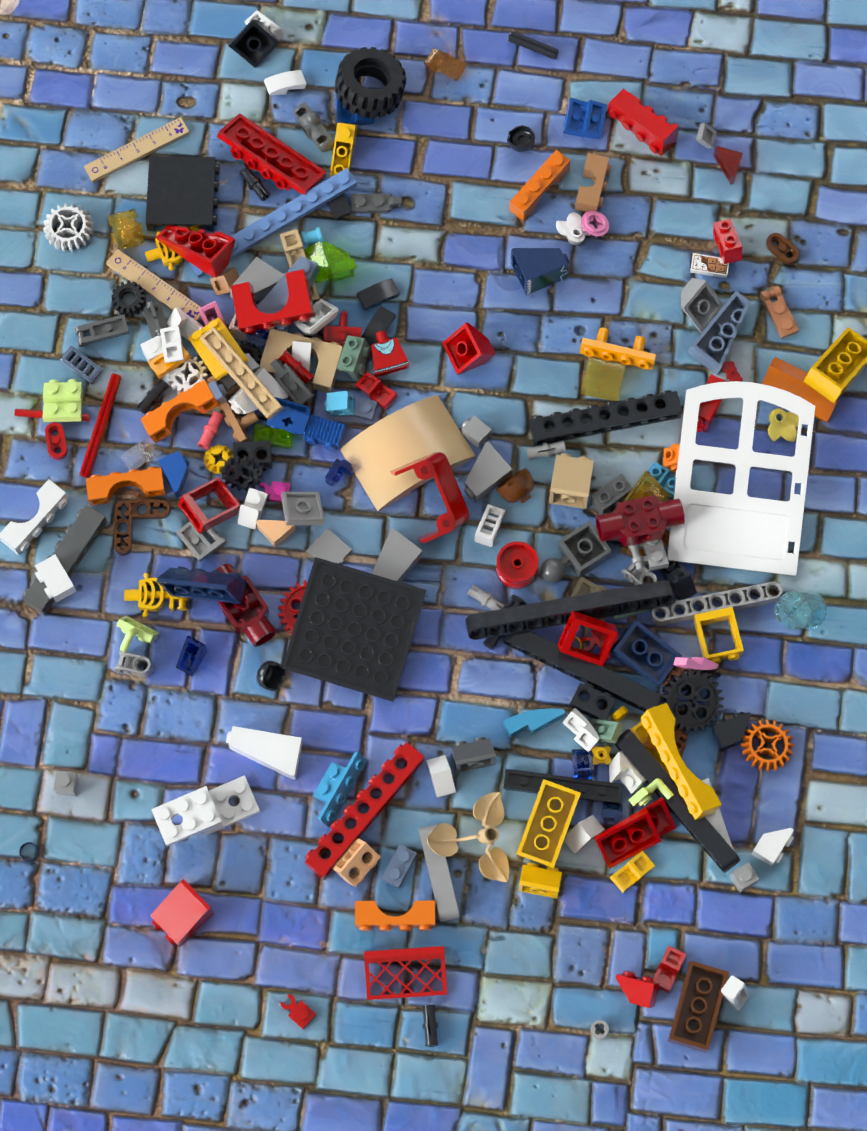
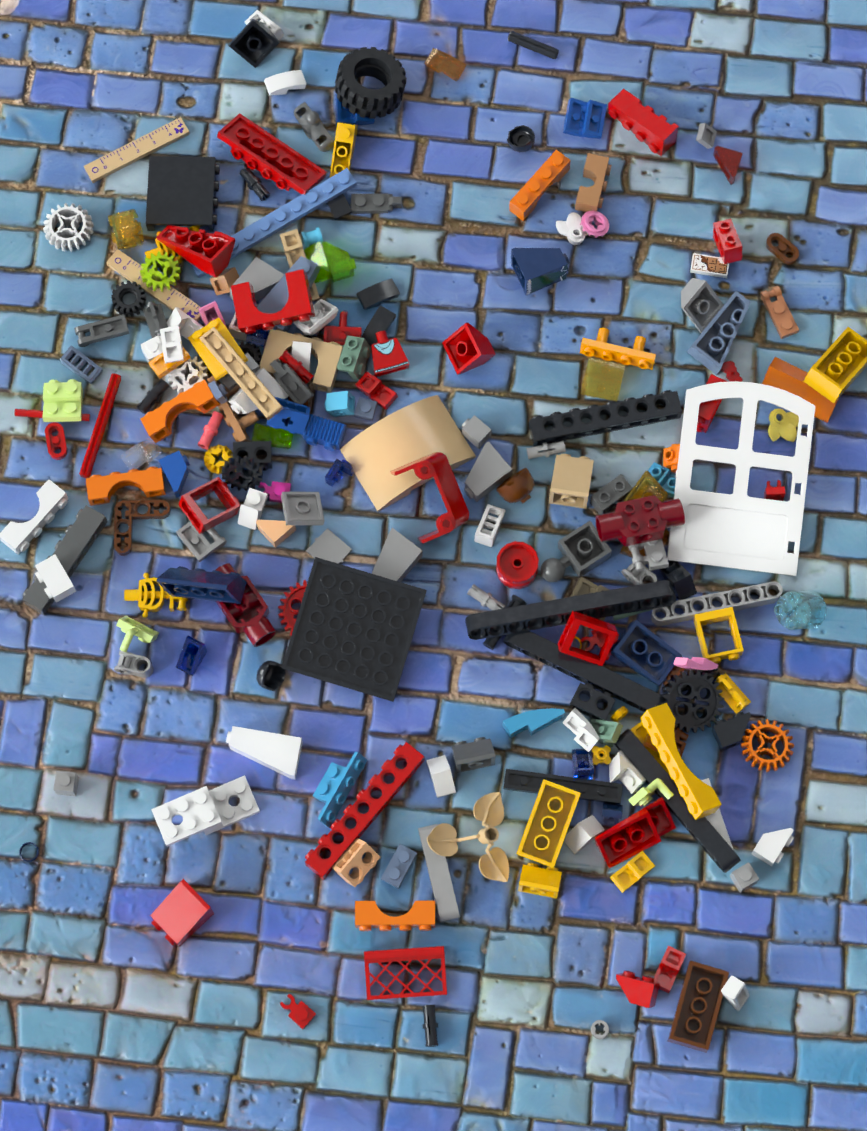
none -> lime gear [140,251,181,292]
none -> yellow hinge [715,673,751,714]
none -> red tile [764,480,785,501]

